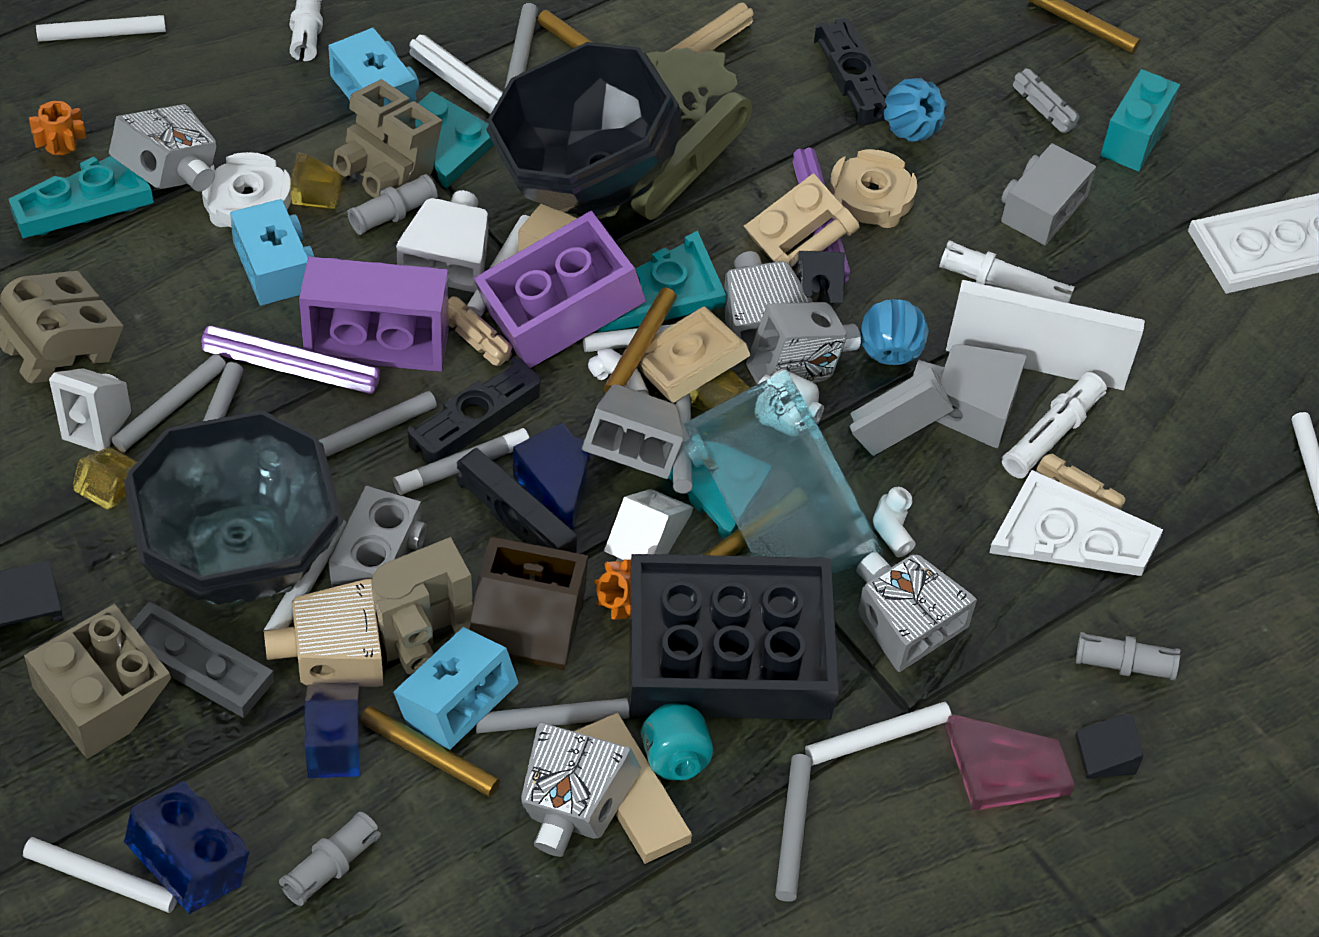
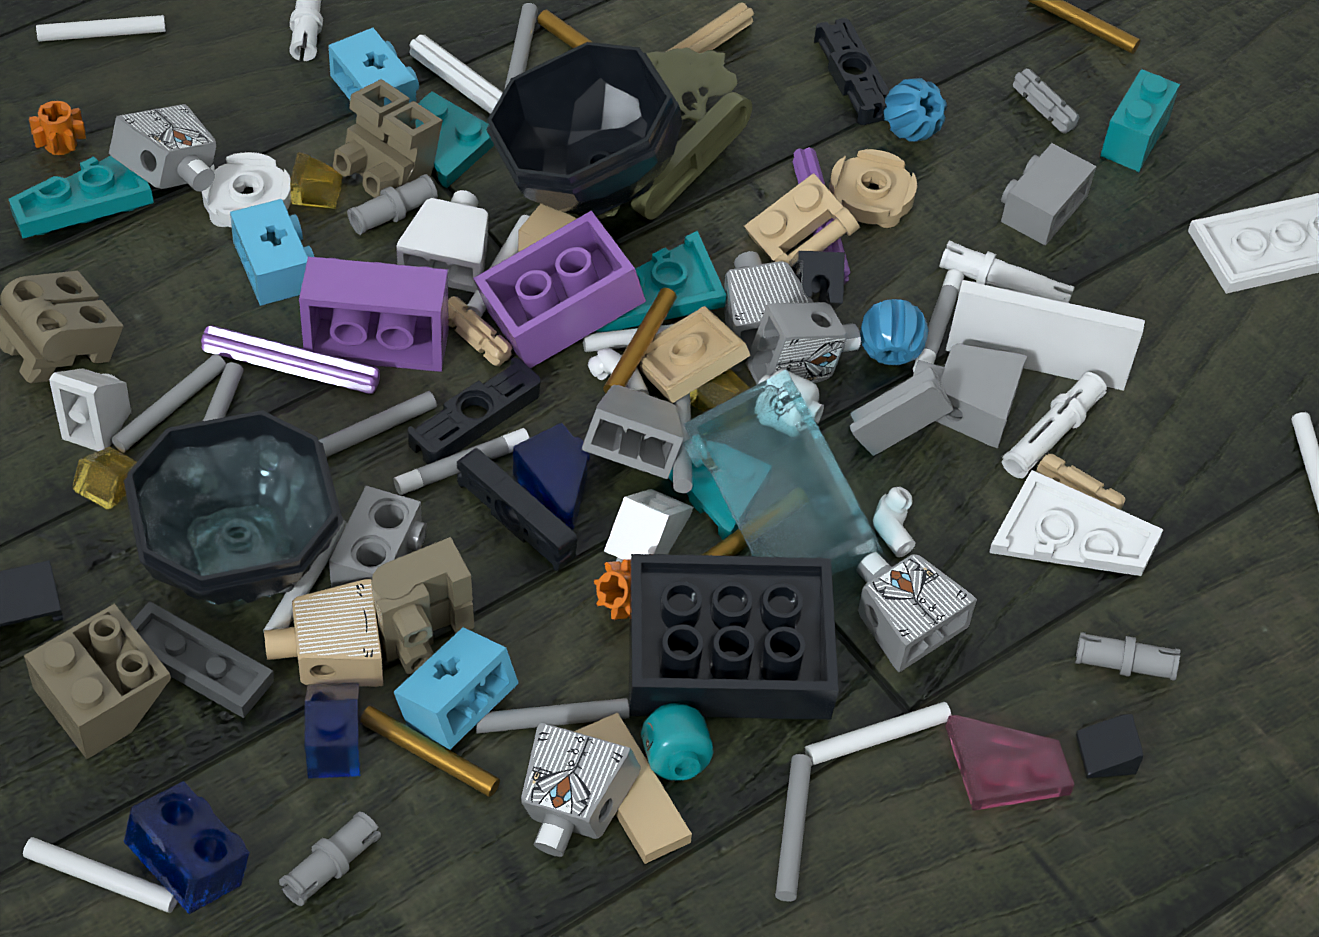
dark brown slope [469,536,588,670] -> none
none -> light grey bar [913,269,964,372]

